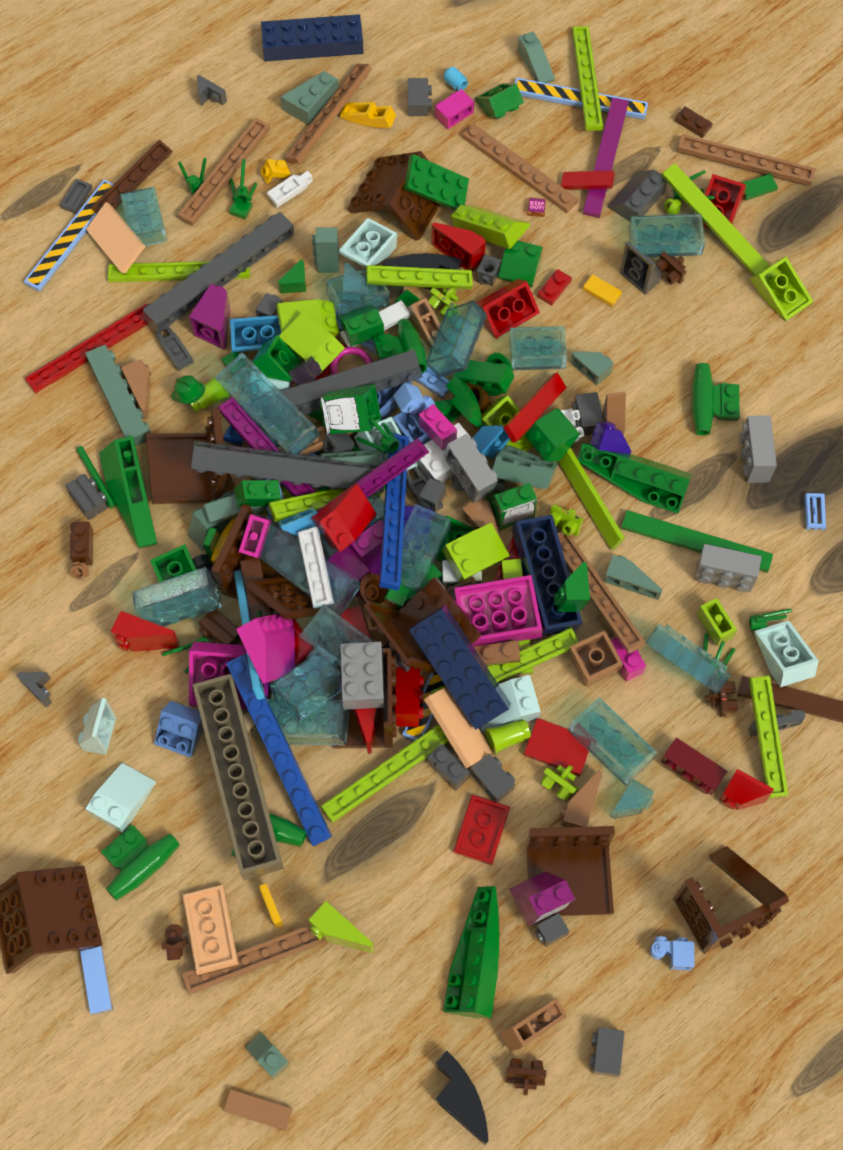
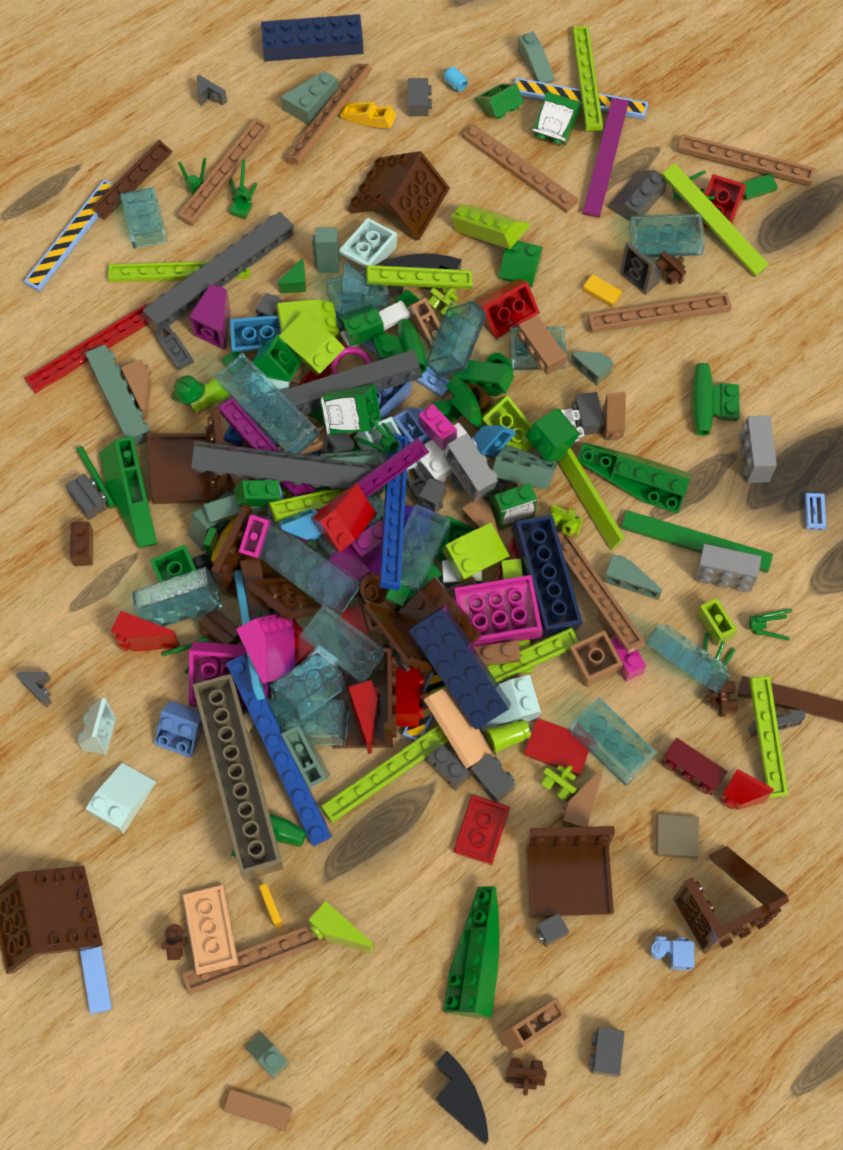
dark grey tile [60,179,92,214] -> none
medium nougat plate [70,561,89,580] -> none
light nougat tile [86,202,145,274] -> none
green plate [101,825,180,901] -> none
yellow bracket [260,159,290,183] -> none
white hinge [267,171,313,208] -> none
clear purple brick [288,356,322,386] -> none
white tile [298,527,334,608] -> none
light grey brick [341,642,384,710] -> none
light blue brick [393,383,435,415] -> none
green plate [404,154,469,211] -> none
red slope [431,222,486,273] -> none
dark pink brick [435,89,474,130] -> none
dark grey brick [476,254,501,286] -> none
red tile [503,372,567,443] -> none
magenta slope [509,871,575,927] -> none
tile [527,197,546,217] -> none
red plate [537,269,572,306] -> none
green slope [554,562,590,612] -> none
red tile [561,171,615,190] -> none
dark purple slope [590,421,631,454] -> none
clear light blue slope [610,779,654,819] -> none
lime tile [664,198,682,217] -> none
reddish brown plate [675,106,713,138] -> none
lime slope [750,256,814,321] -> none
light aqua slope [754,621,819,687] -> none
none -> sand green slope [281,724,330,788]
none -> medium nougat brick [517,315,567,375]
none -> slope [533,92,581,146]
none -> medium nougat plate [588,292,732,333]
none -> dark tan tile [657,814,699,859]

